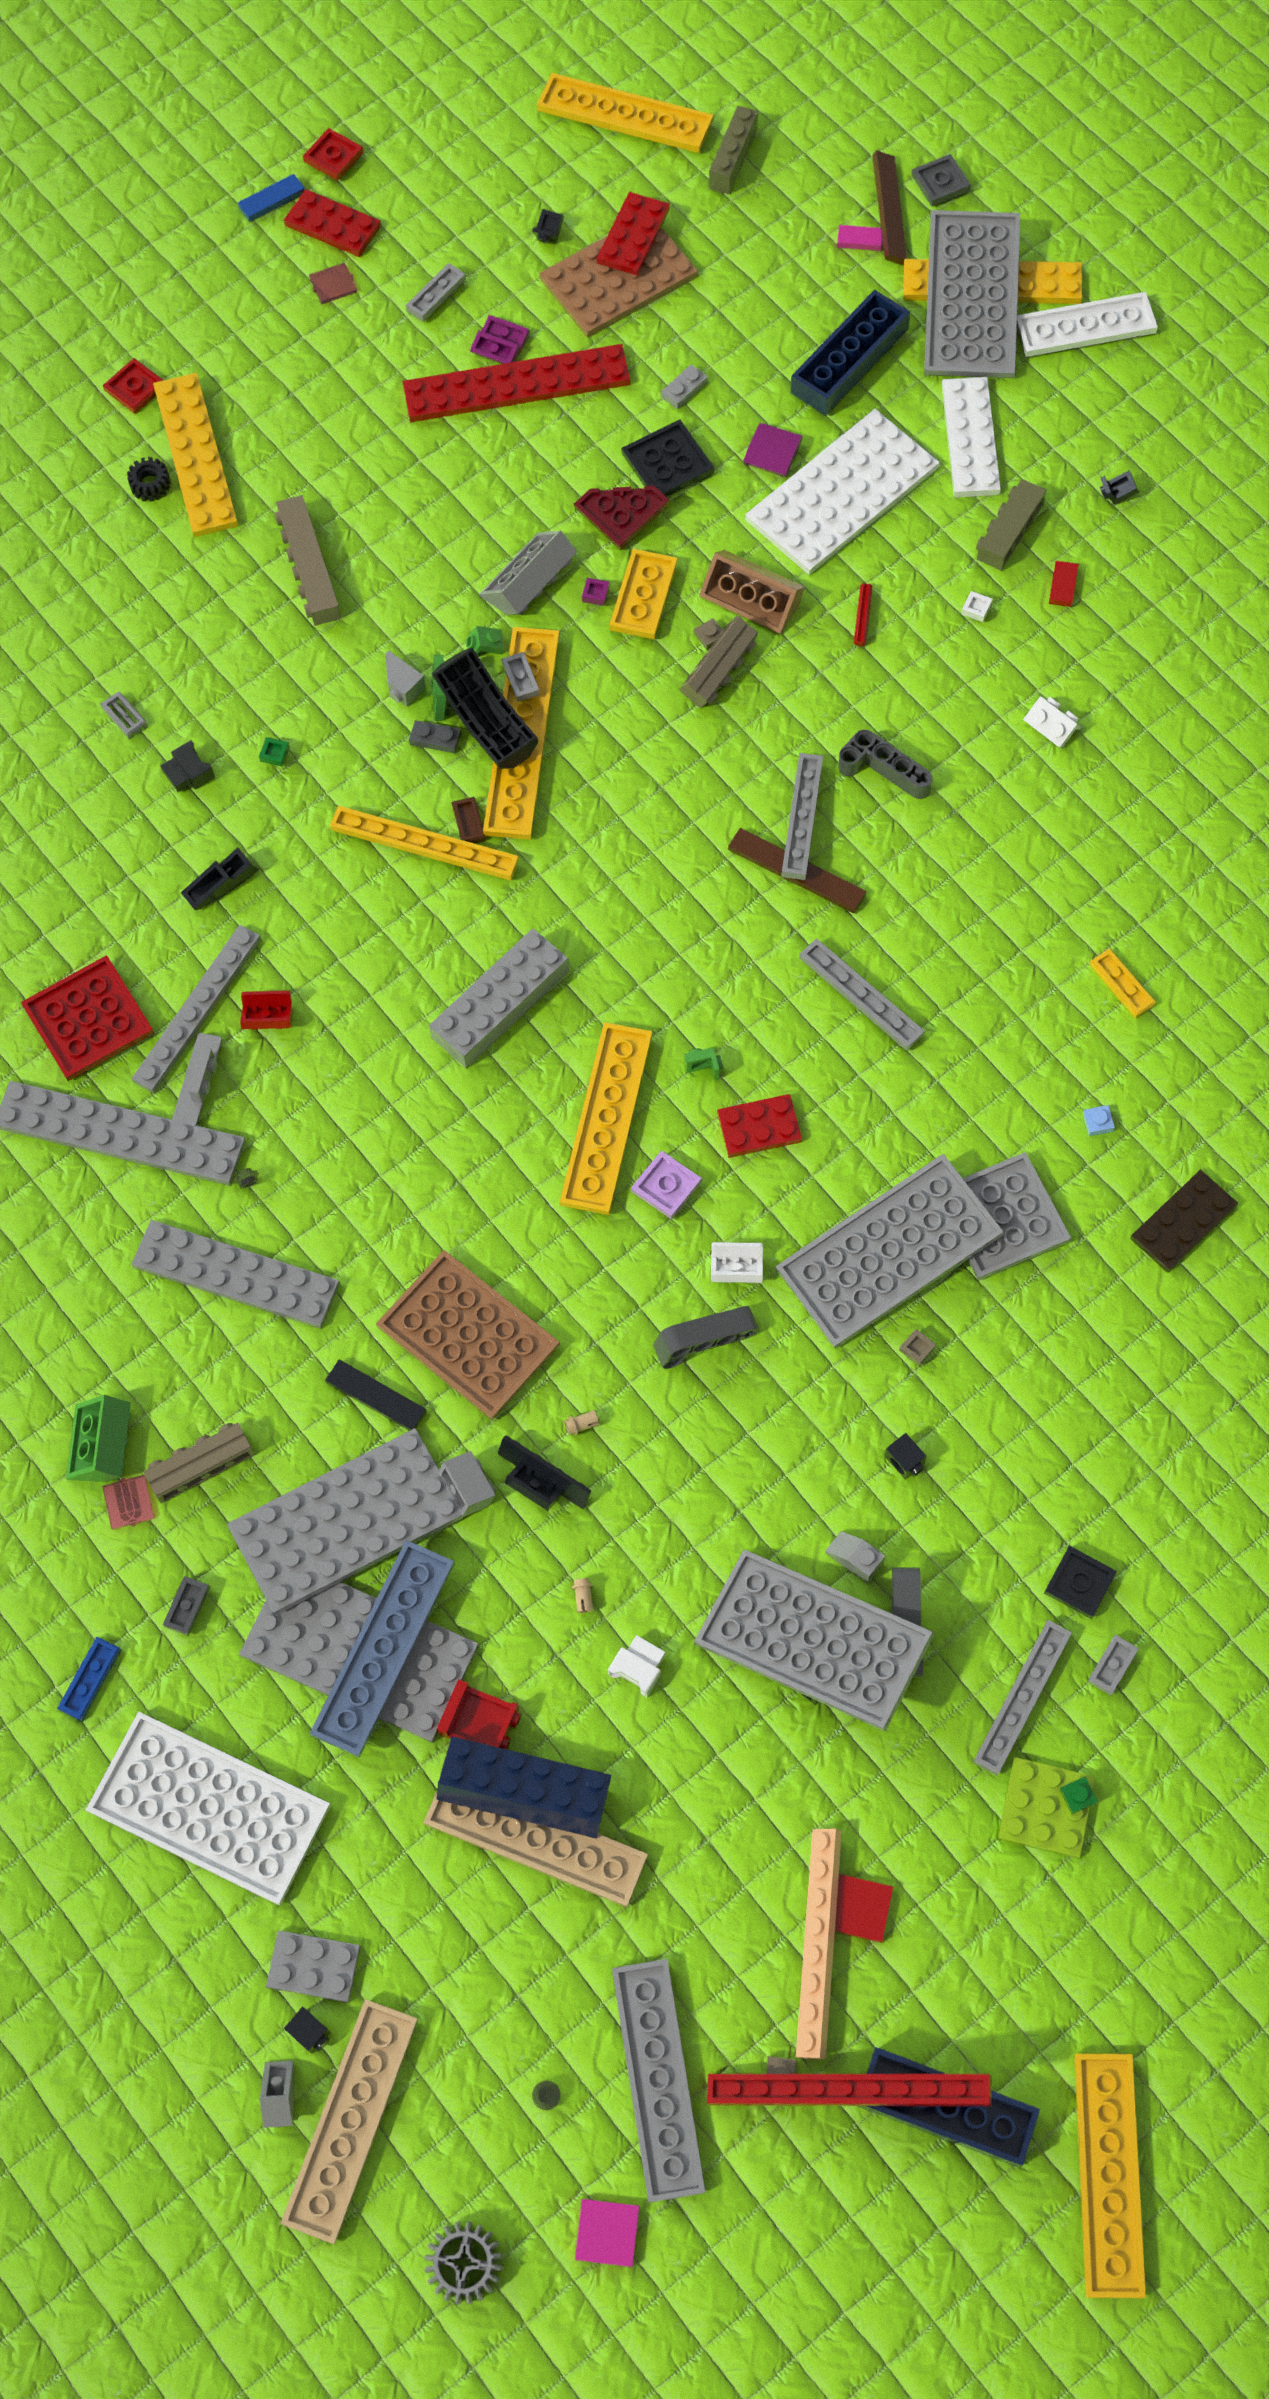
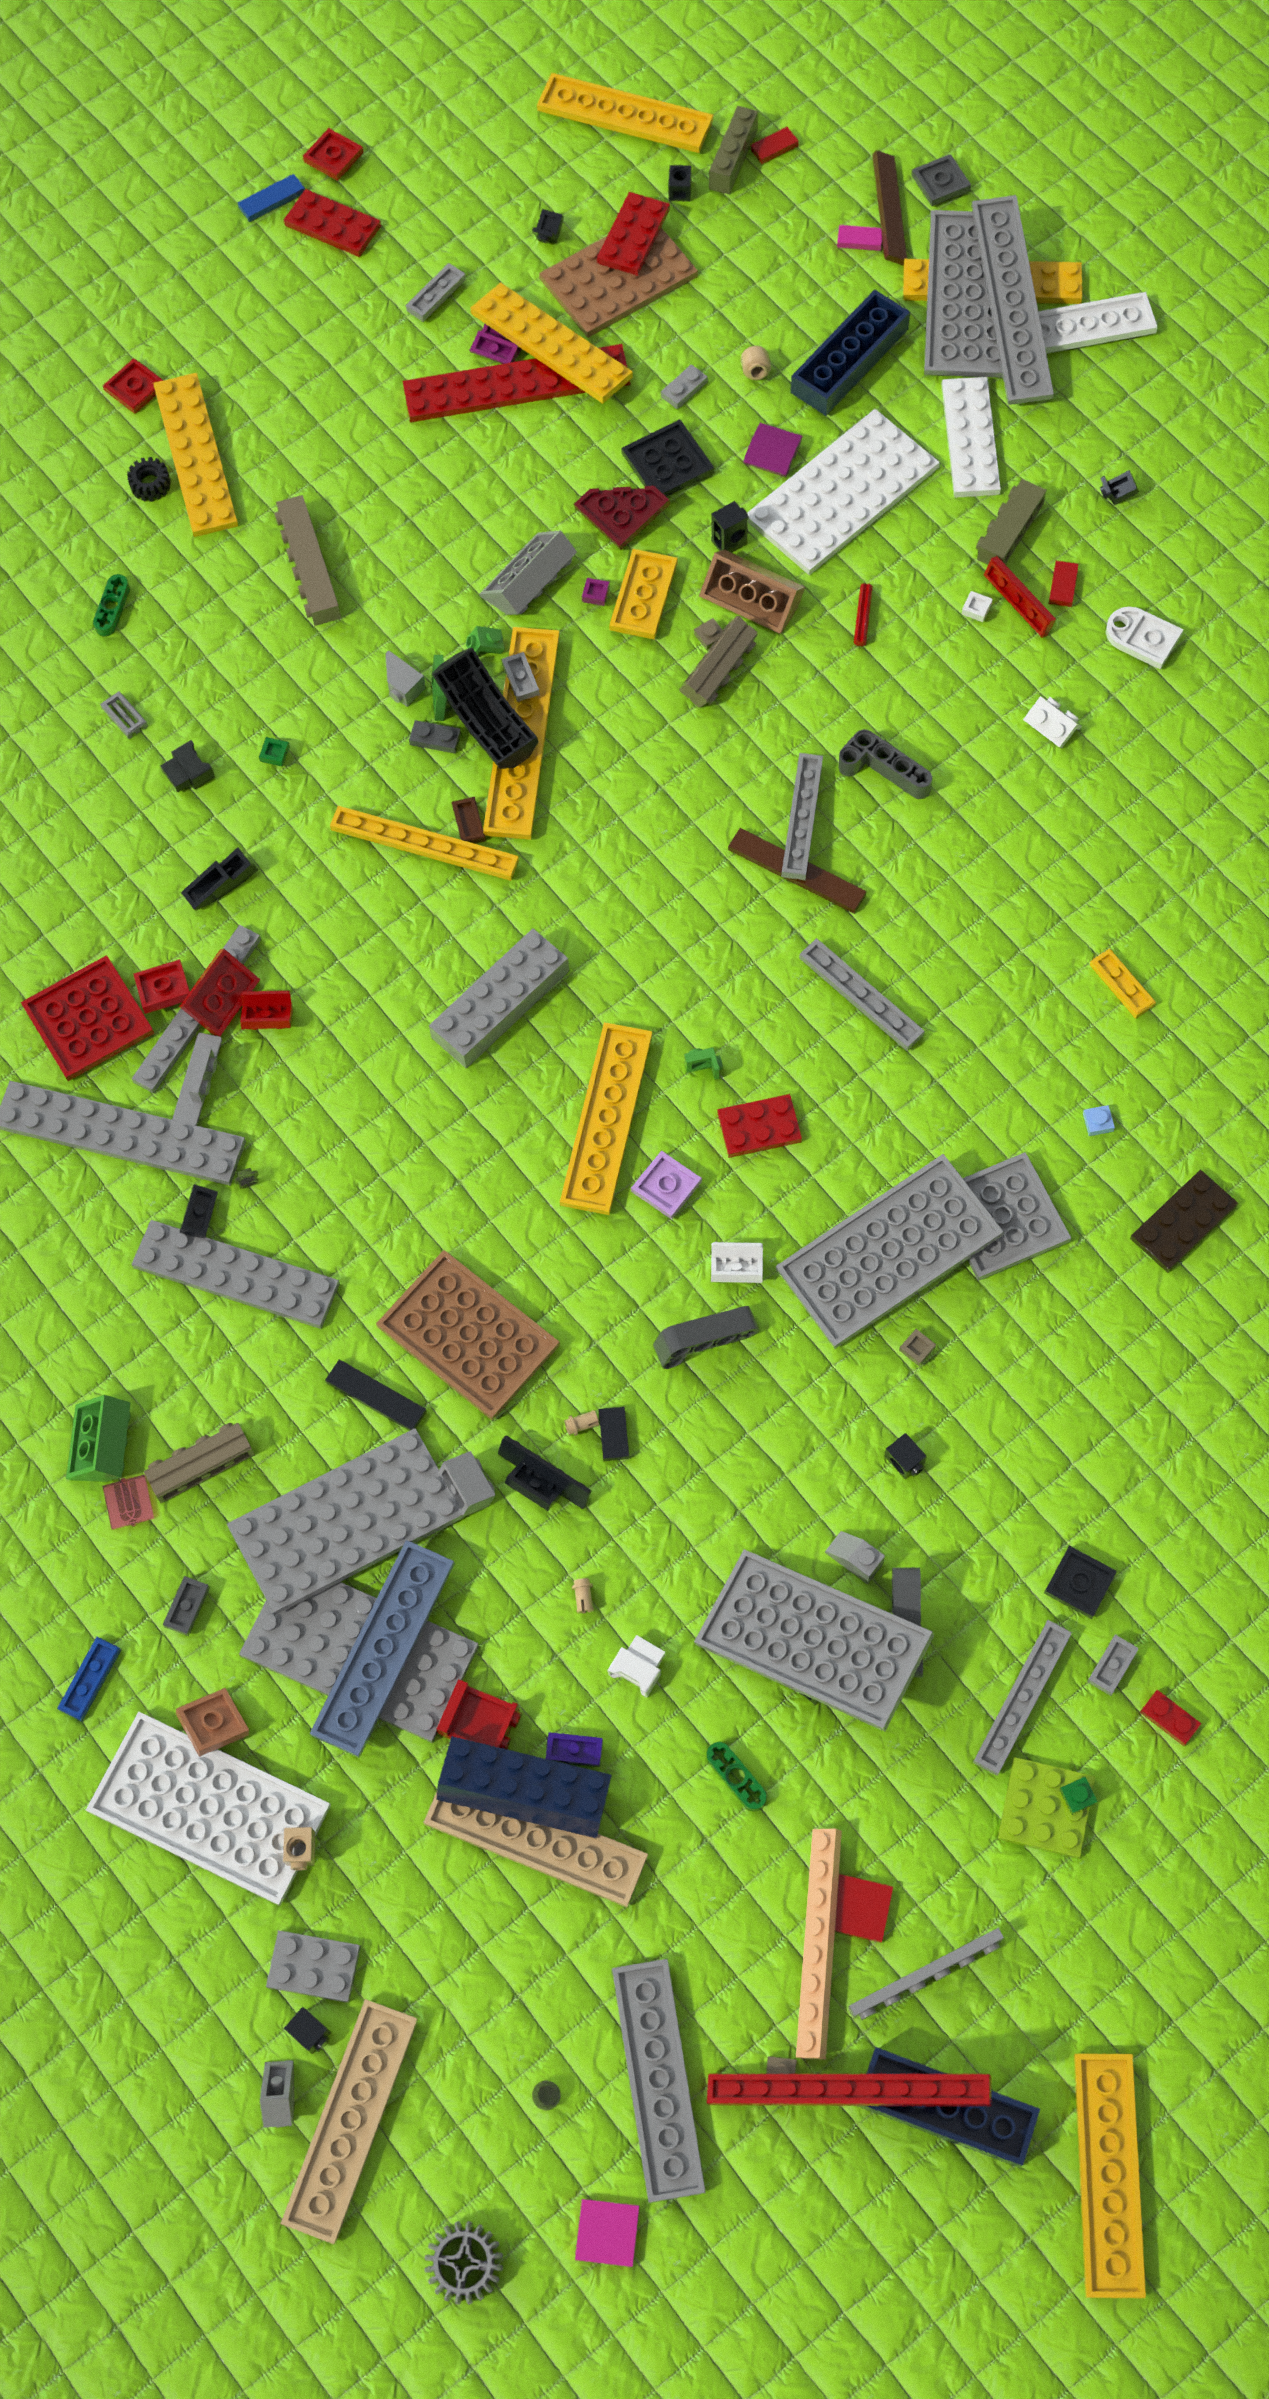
piece [309,263,357,304] -> none
none -> green beam [93,574,130,636]
none -> red plate [133,959,190,1014]
none -> nougat plate [176,1688,249,1757]
none -> red plate [179,949,260,1037]
none -> black plate [180,1184,218,1238]
none -> tan brick [283,1827,315,1870]
none -> yellow plate [470,283,633,404]
none -> dark purple plate [545,1732,603,1767]
none -> black tile [599,1407,630,1461]
none -> black brick [668,165,692,202]
none -> green beam [707,1742,767,1811]
none -> black brick [711,501,749,553]
none -> tan head [740,346,771,380]
none -> red tile [750,127,799,164]
none -> light grey plate [848,1928,1004,2020]
none -> light grey plate [972,195,1054,405]
none -> red tile [983,556,1056,638]
none -> white plate [1106,607,1183,670]
none -> red plate [1140,1690,1202,1746]

